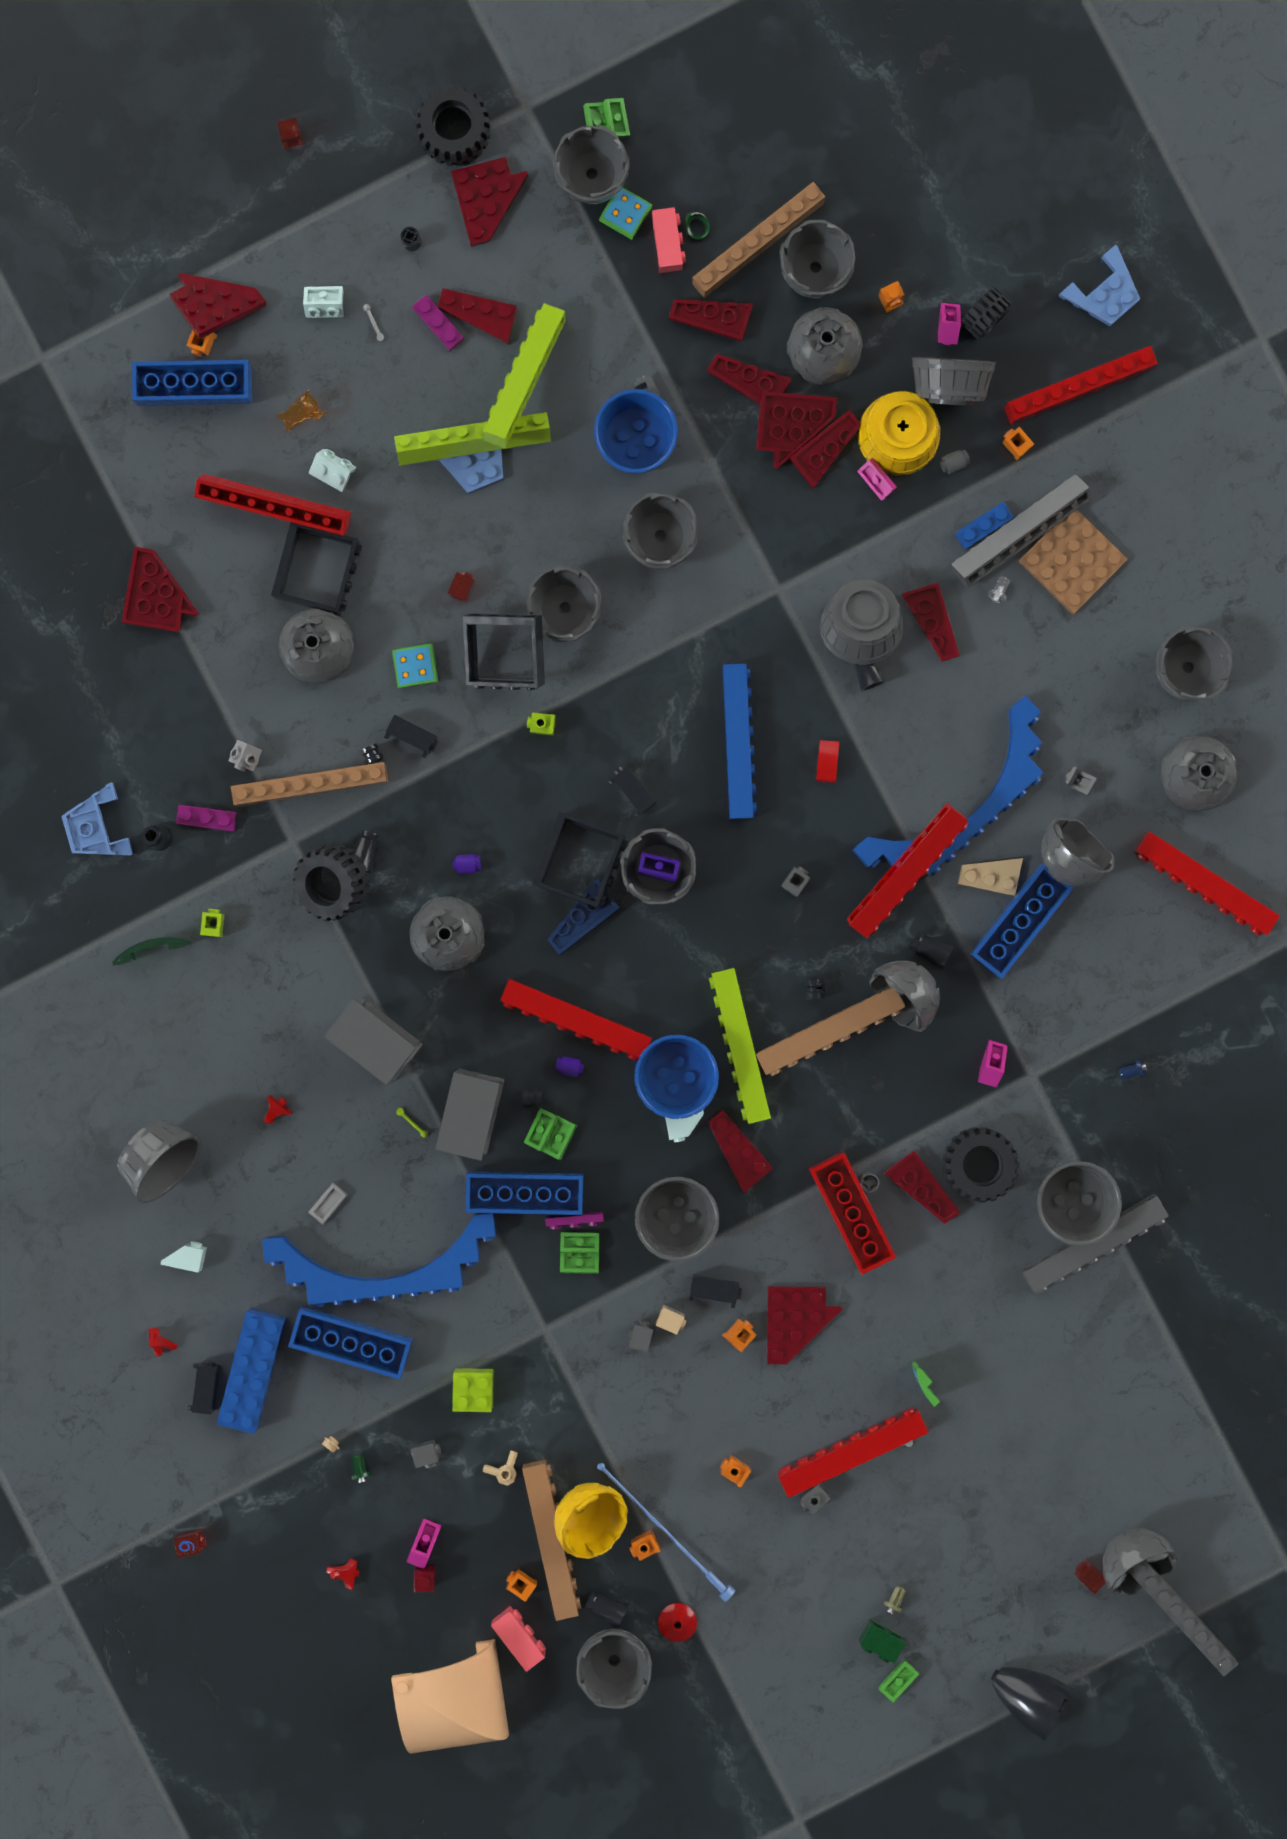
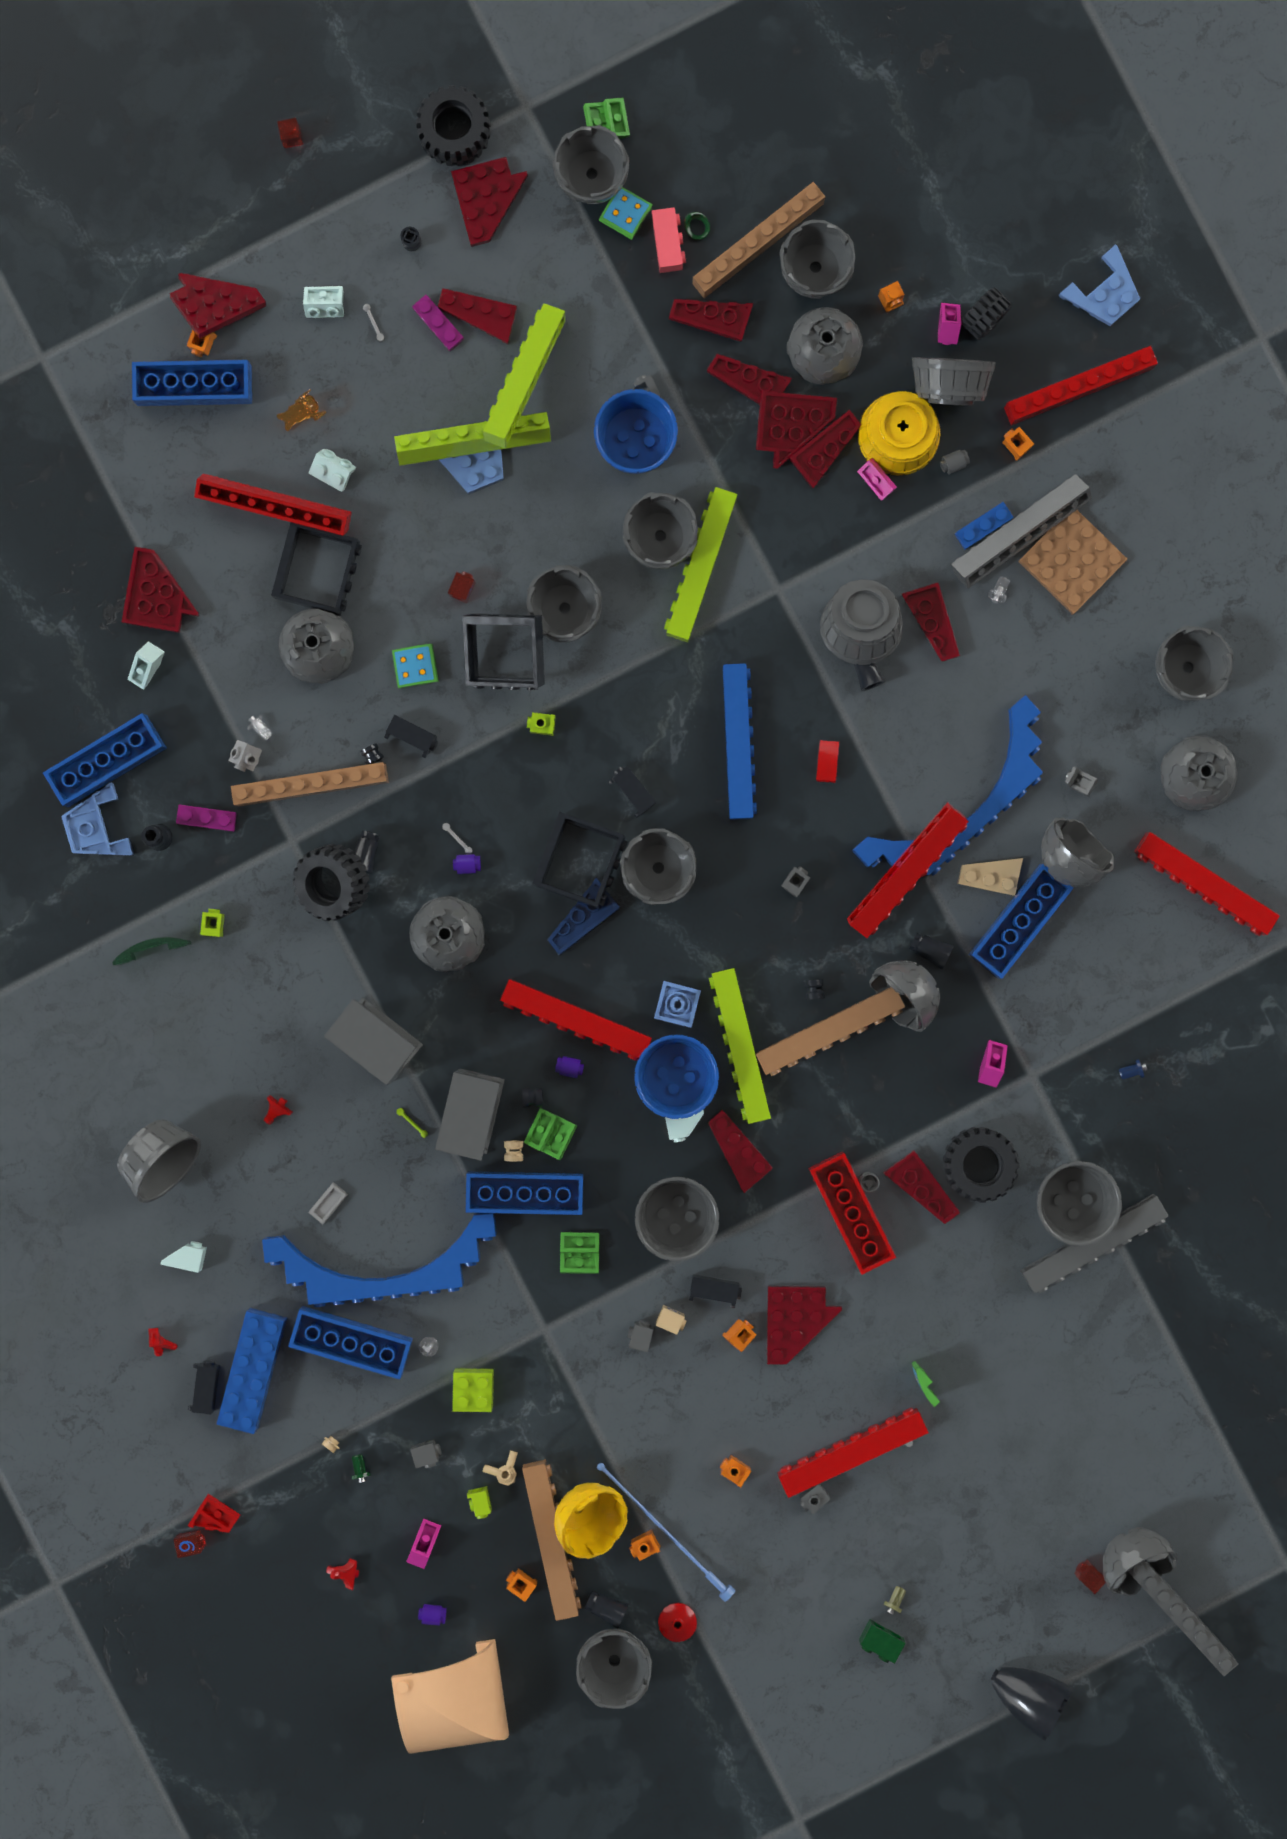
dark red brick [414,1566,436,1592] -> none
coral brick [491,1606,546,1672] -> none
magenta plate [545,1212,604,1229] -> none
dark purple brick [637,852,680,883] -> none
bright green plate [878,1659,919,1703] -> none
none -> blue brick [43,713,167,807]
none -> light aqua slope [128,641,164,690]
none -> red wing [188,1494,241,1533]
none -> clear piece [247,715,272,740]
none -> dark purple brick [418,1604,447,1626]
none -> clear piece [419,1337,439,1357]
none -> light grey hinge [442,823,473,854]
none -> lime brick [467,1486,492,1519]
none -> tan wheel [504,1140,523,1161]
none -> medium blue plate [654,981,701,1028]
none -> lime brick [664,487,737,642]

